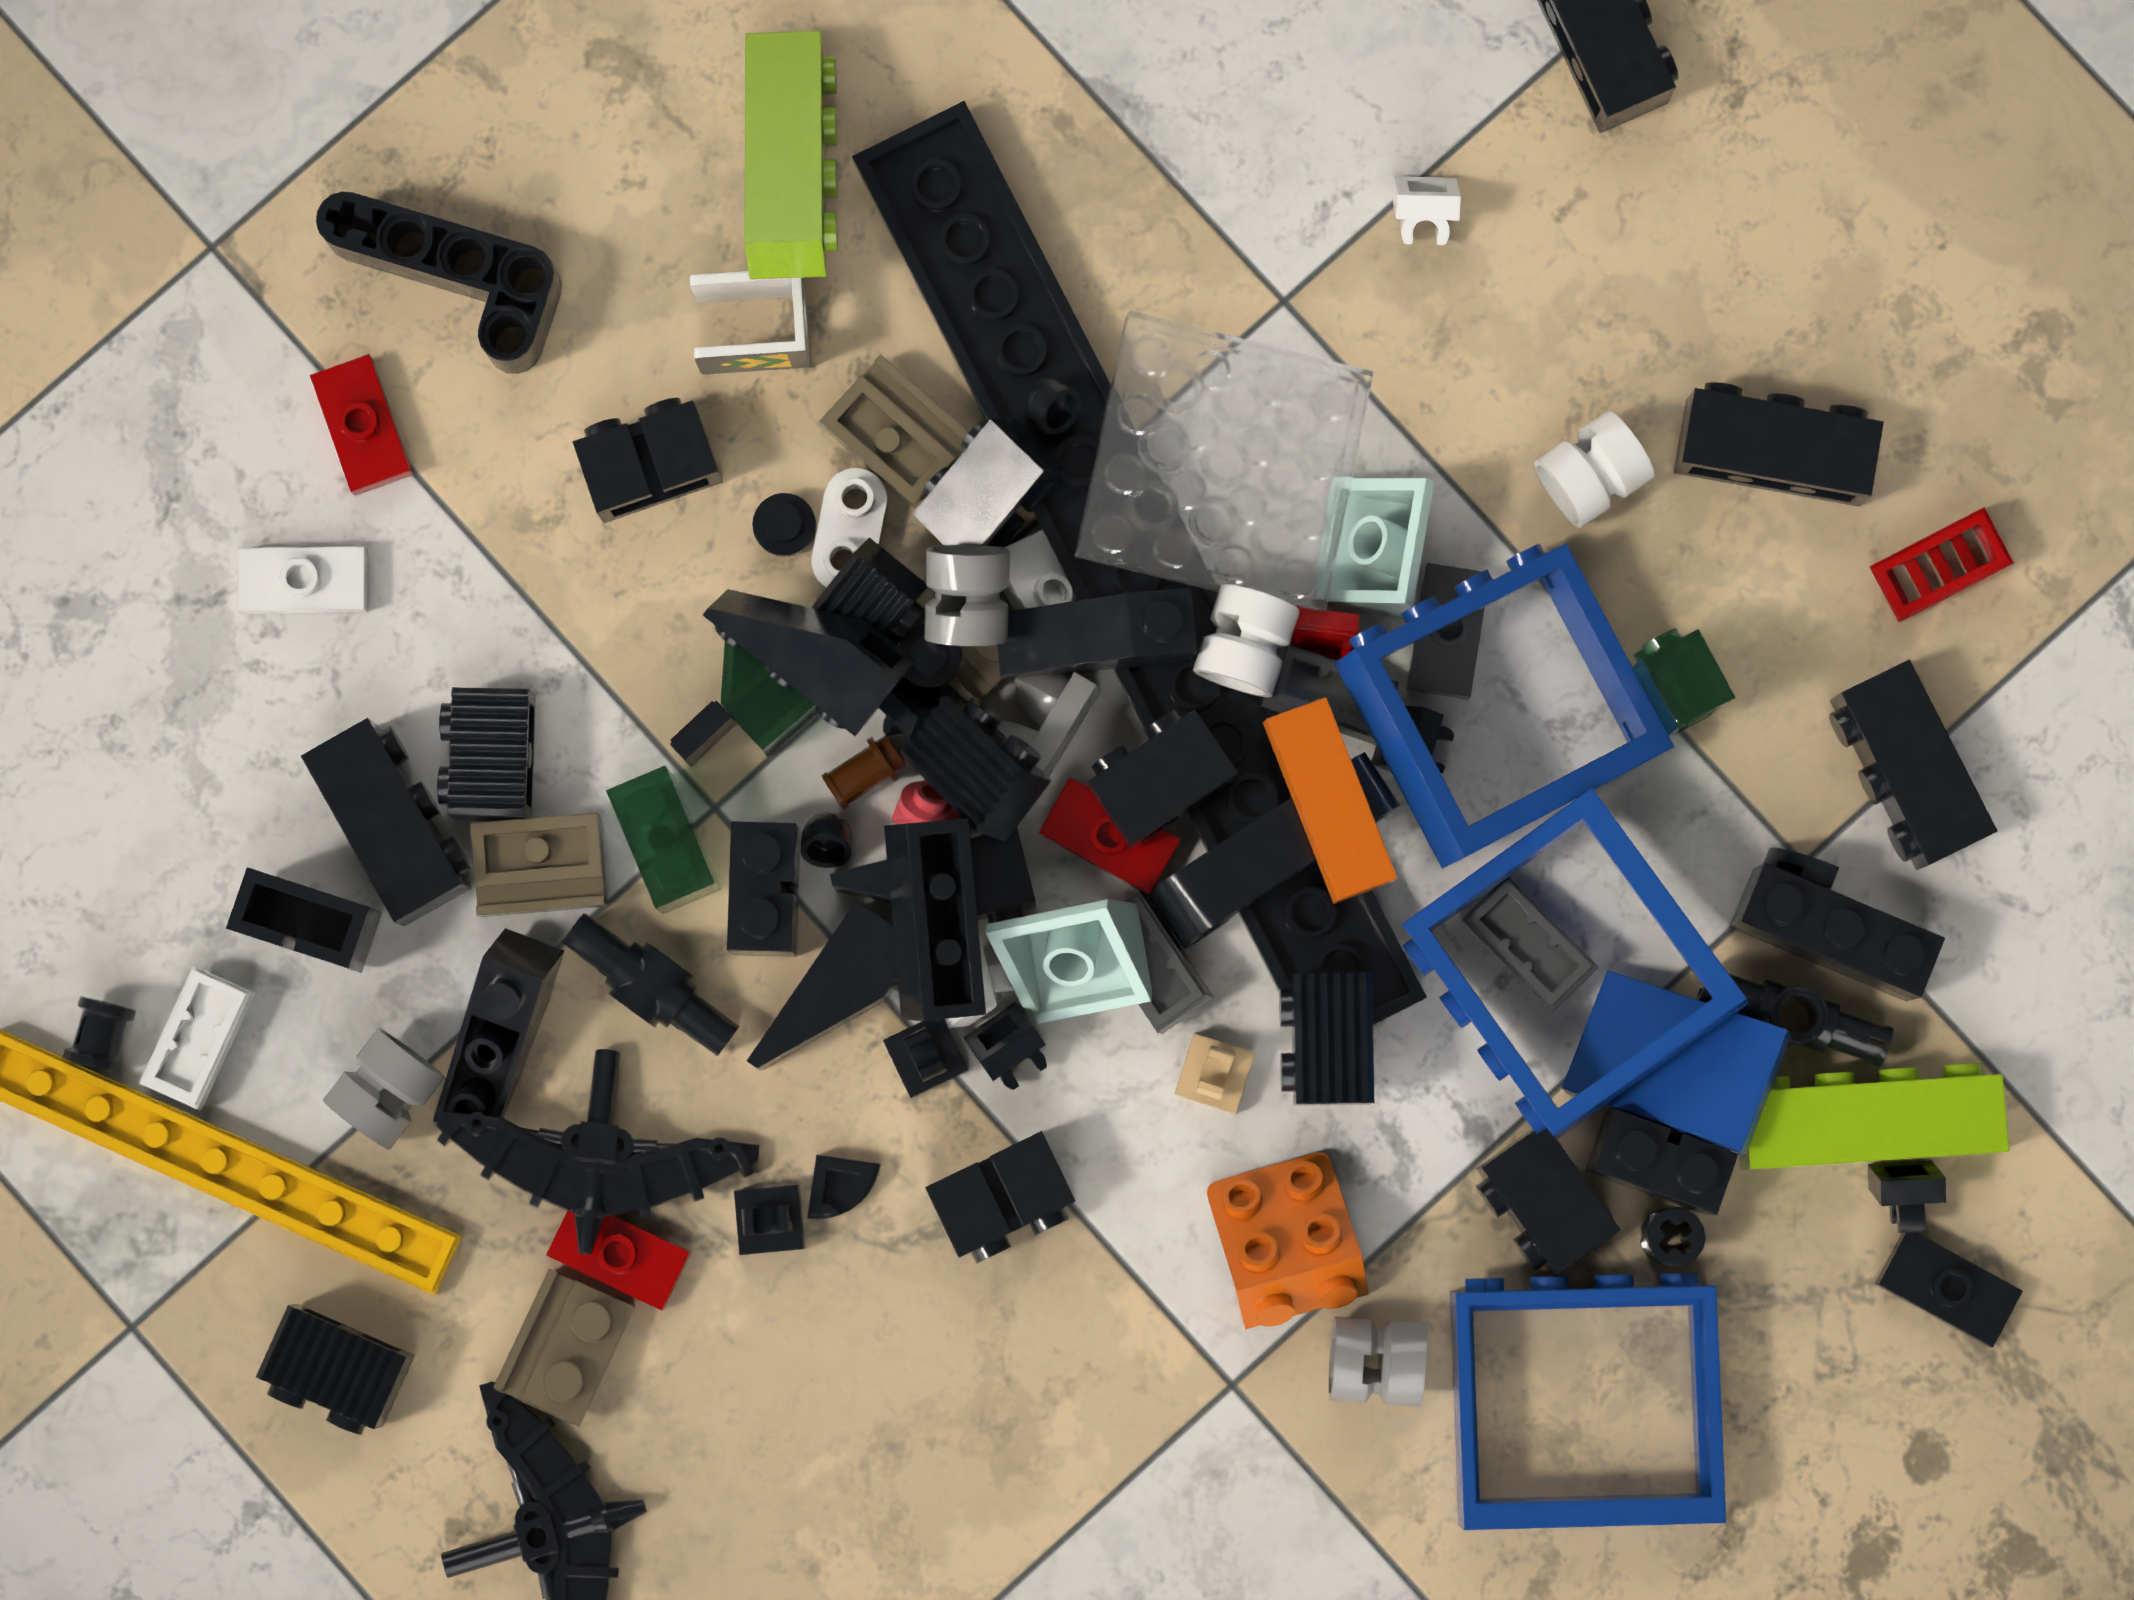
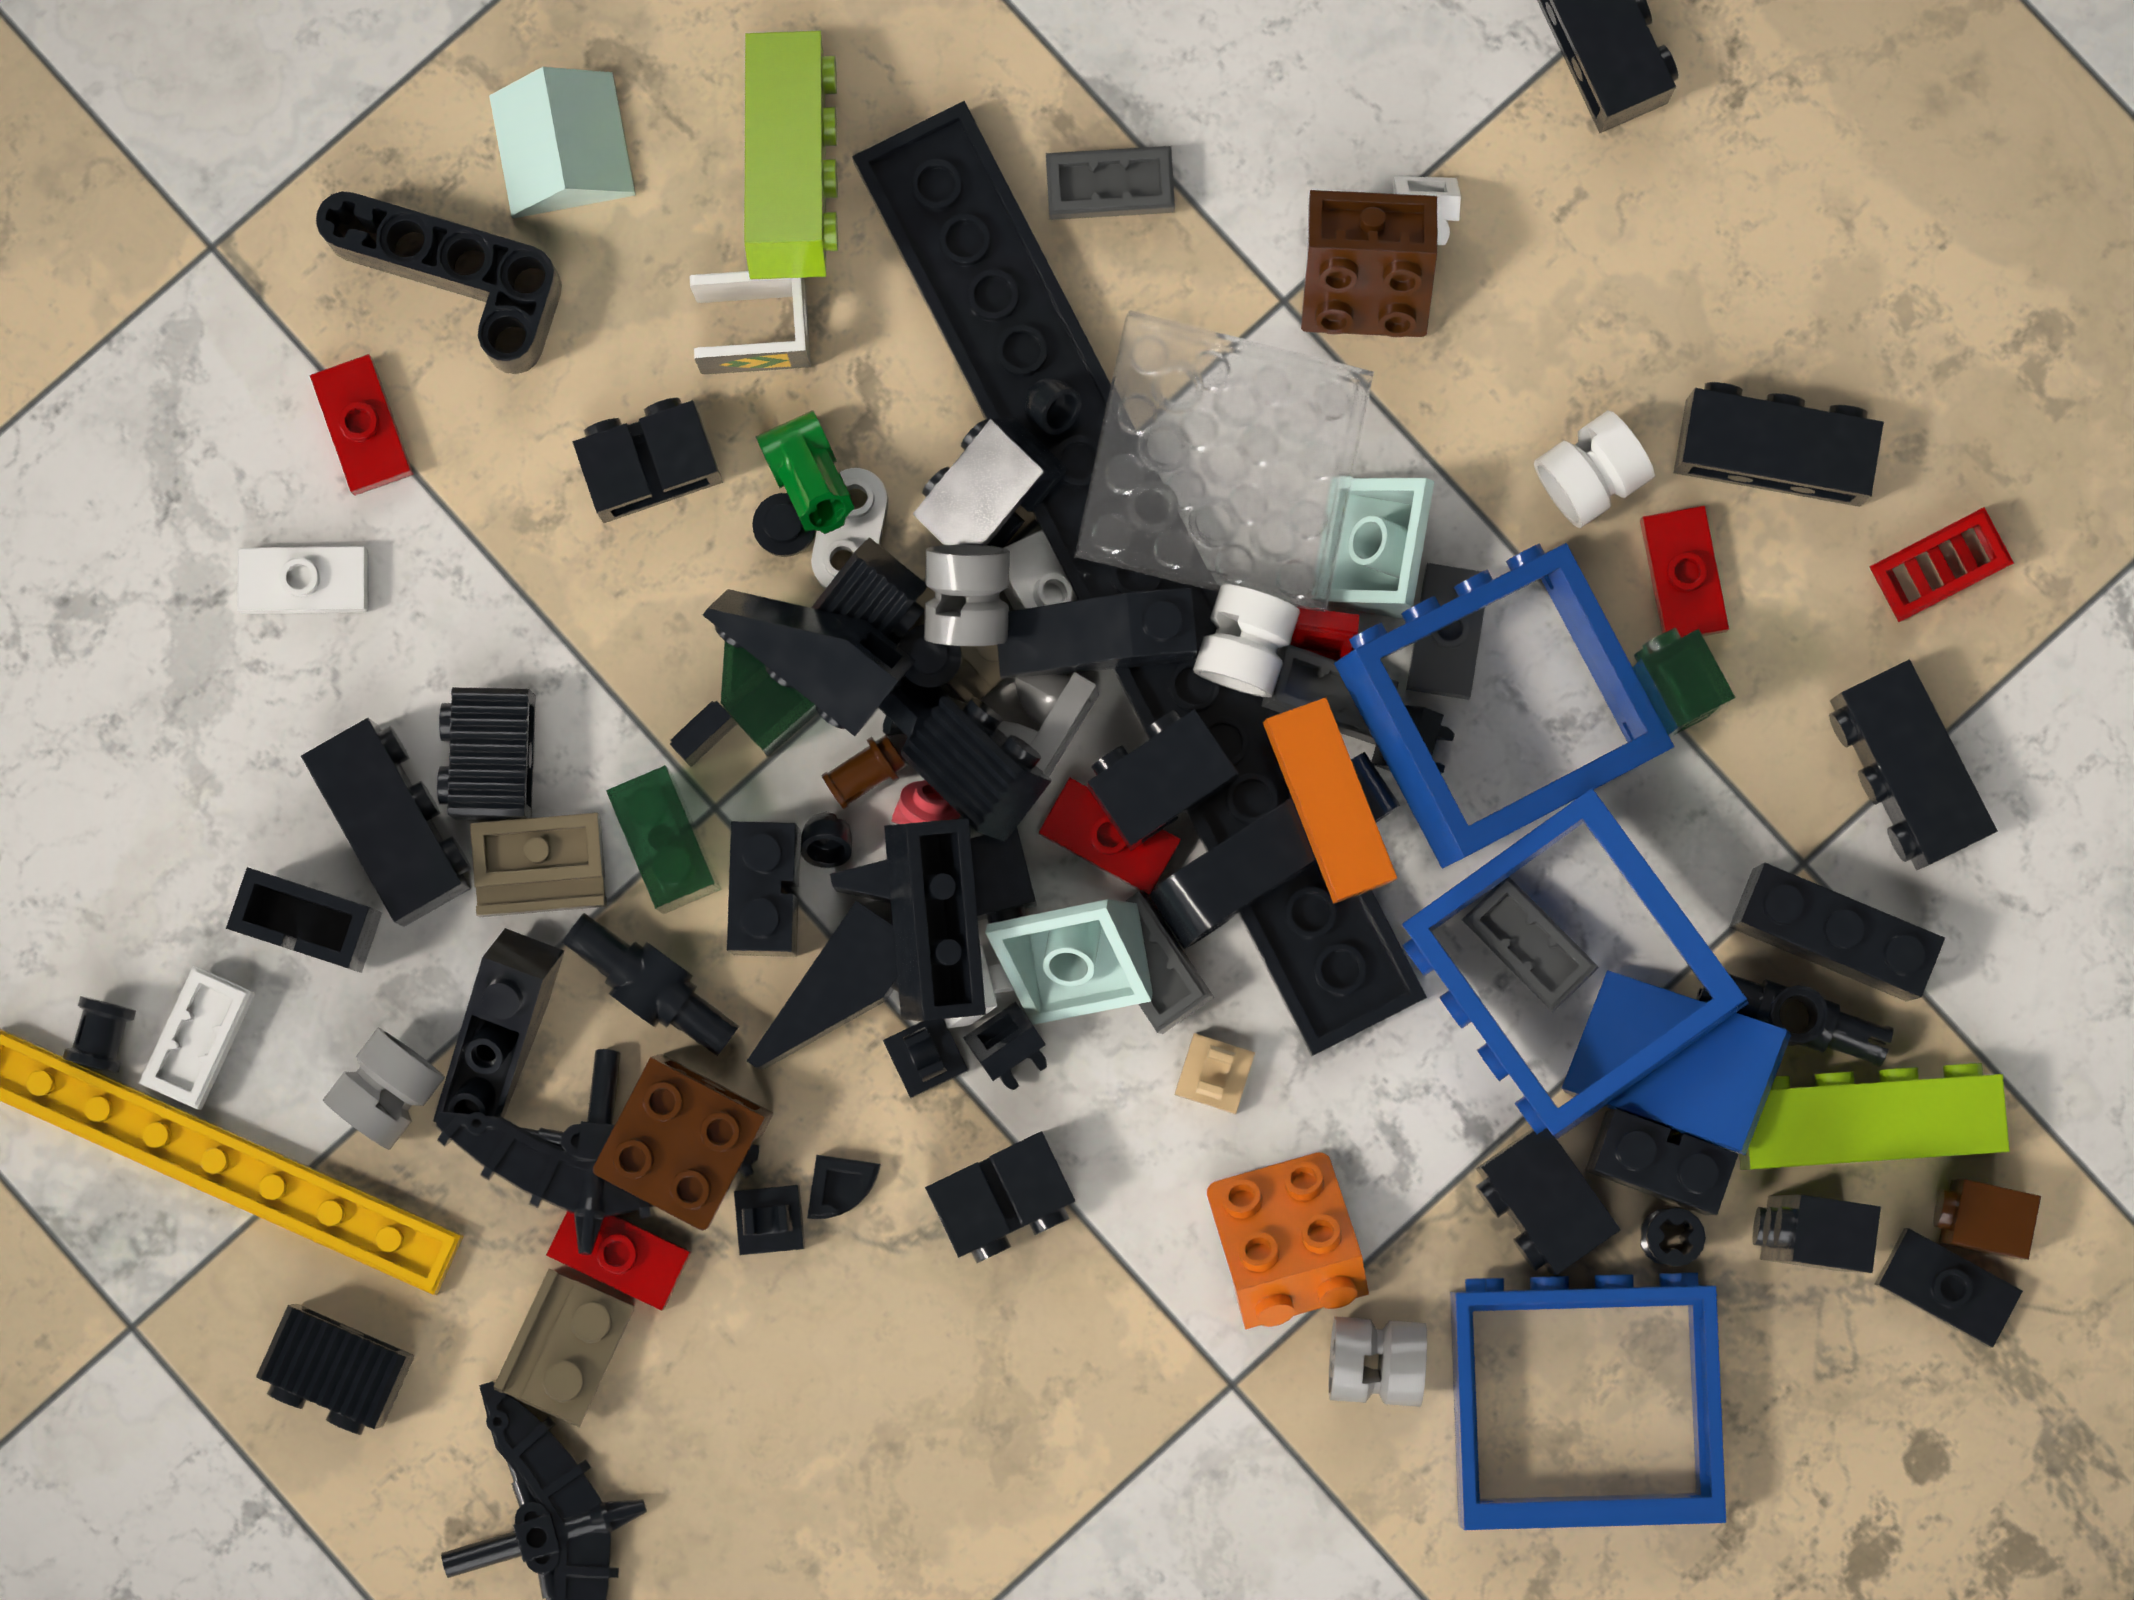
dark tan plate [819,354,969,509] -> none
black brick [1279,972,1375,1106] -> none
black tile [1763,847,1839,889] -> none
black tile [1868,1160,1946,1233] -> none
none -> light aqua slope [489,67,636,219]
none -> reddish brown bracket [593,1054,774,1231]
none -> green piece [755,410,855,534]
none -> dark grey plate [1046,146,1175,220]
none -> reddish brown bracket [1301,190,1437,337]
none -> red plate [1640,506,1729,643]
none -> black brick [1752,1195,1881,1273]
none -> reddish brown brick [1933,1179,2041,1260]

